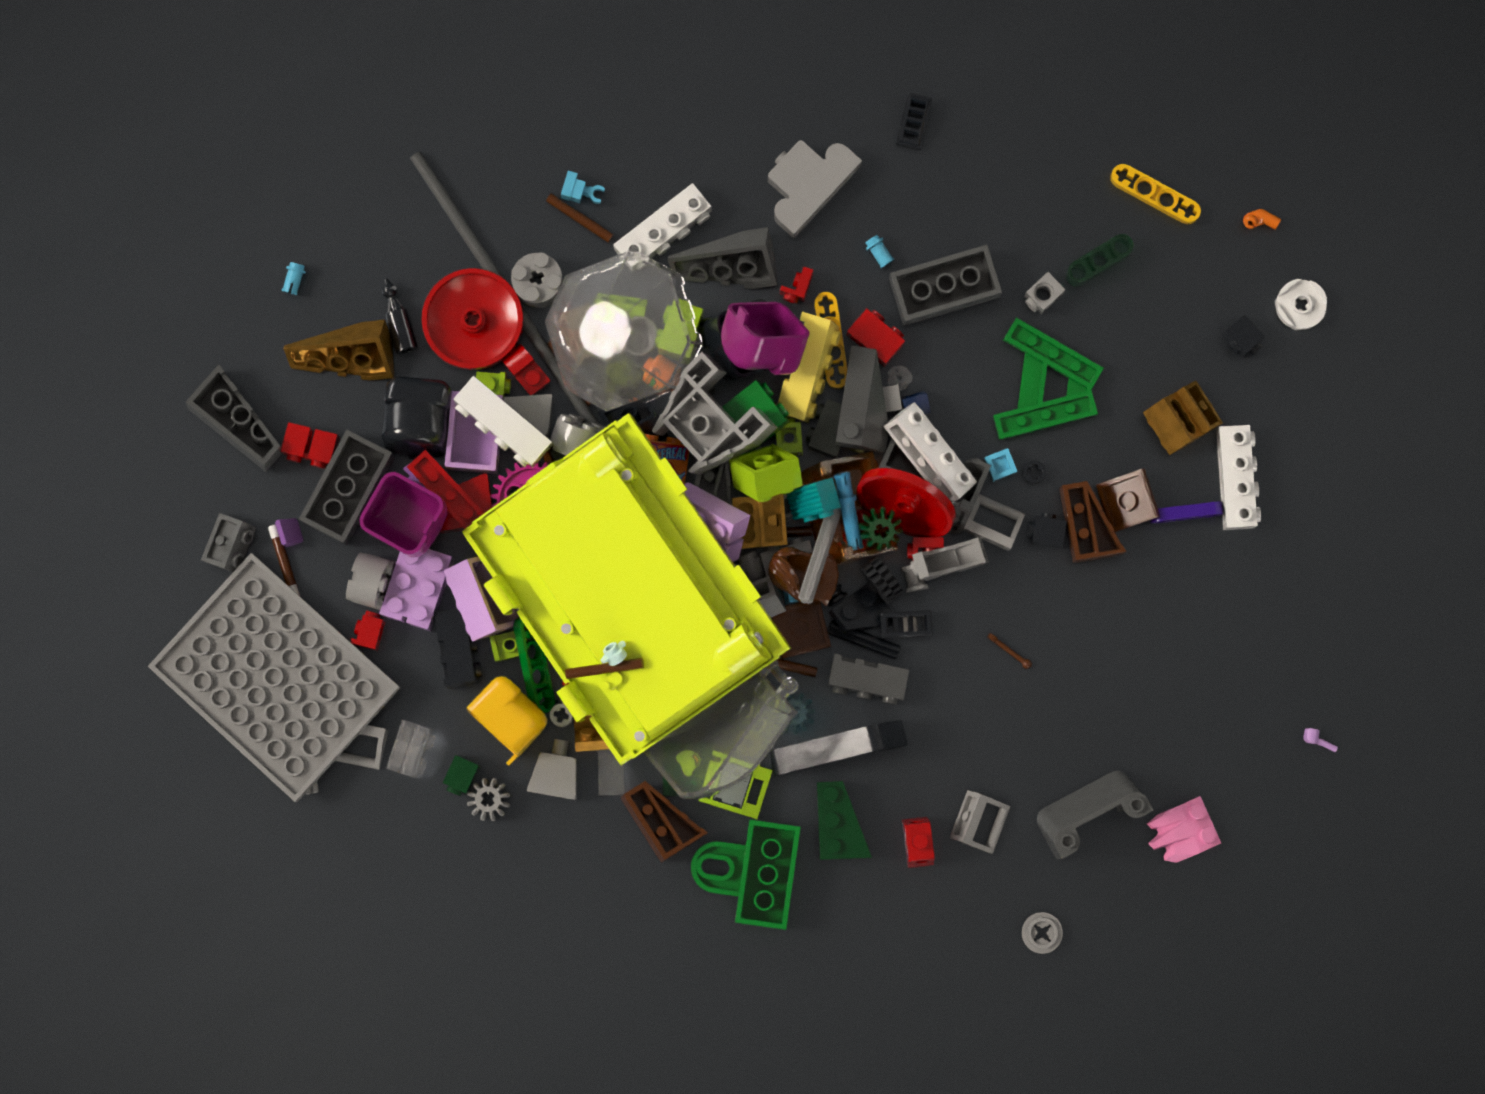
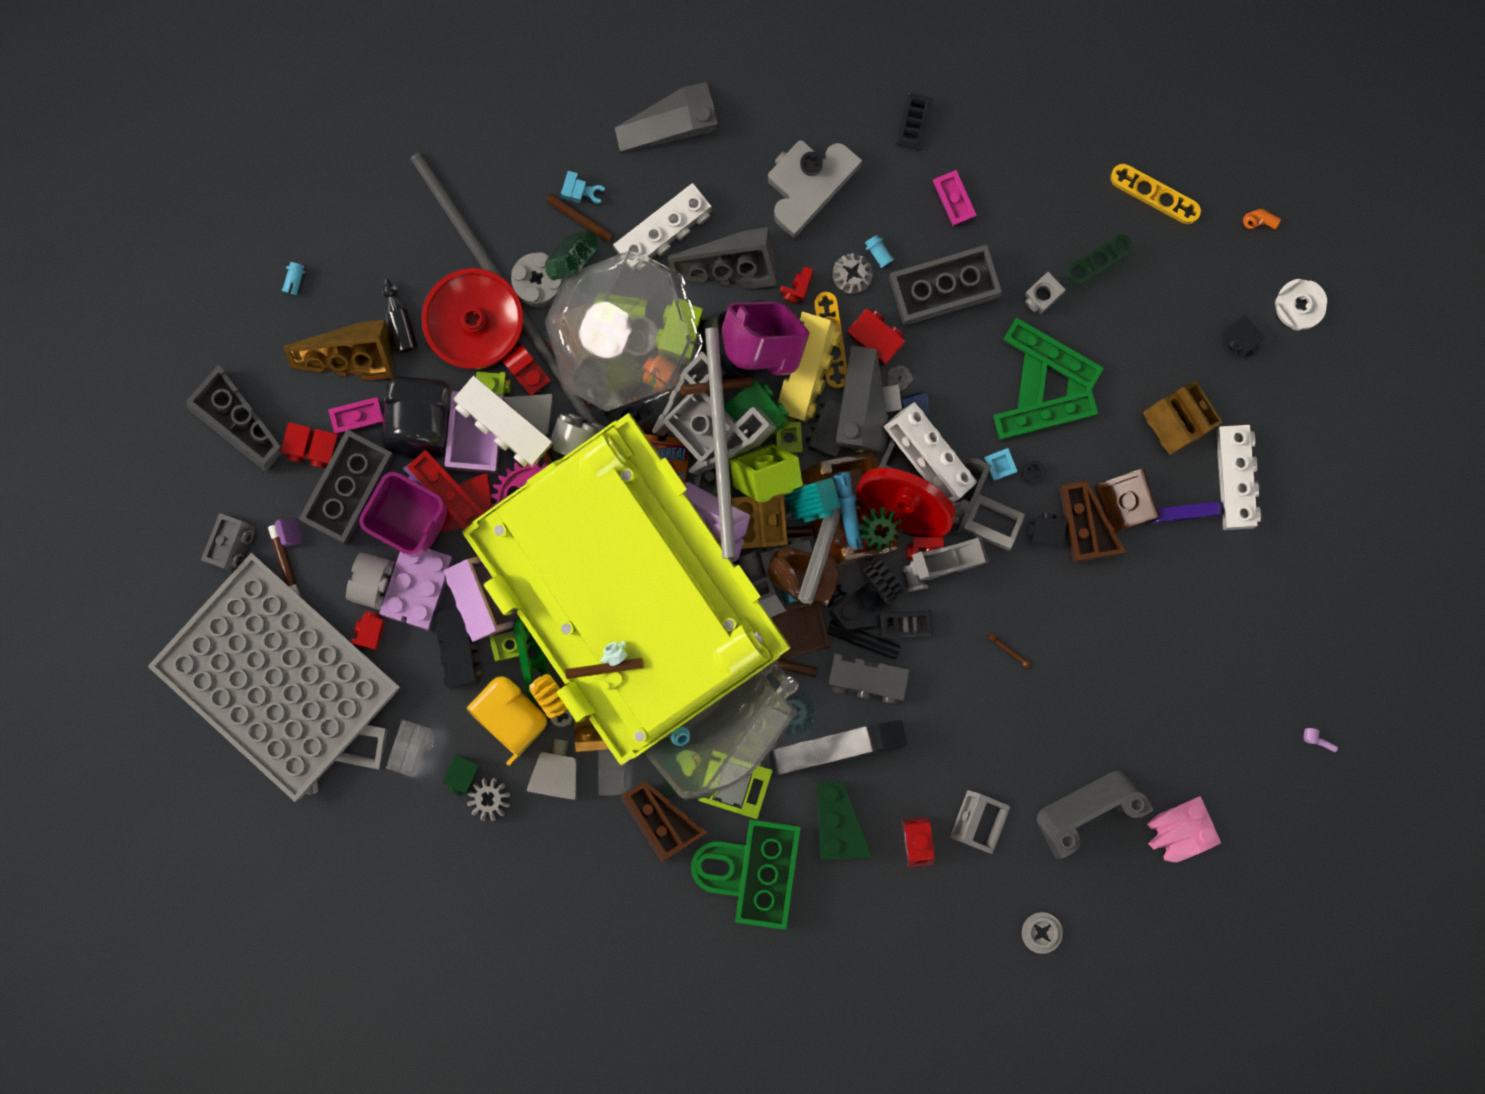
none -> dark pink plate [328,397,383,434]
none -> yellow gear [529,674,567,719]
none -> clear green beam [545,229,598,281]
none -> dark grey wedge [615,82,718,153]
none -> medium azure pin [670,725,690,746]
none -> reddish brown bar [680,376,753,396]
none -> light grey piece [705,327,735,559]
none -> black bush [800,151,823,176]
none -> light grey gear [832,253,873,294]
none -> dark pink plate [933,170,976,227]

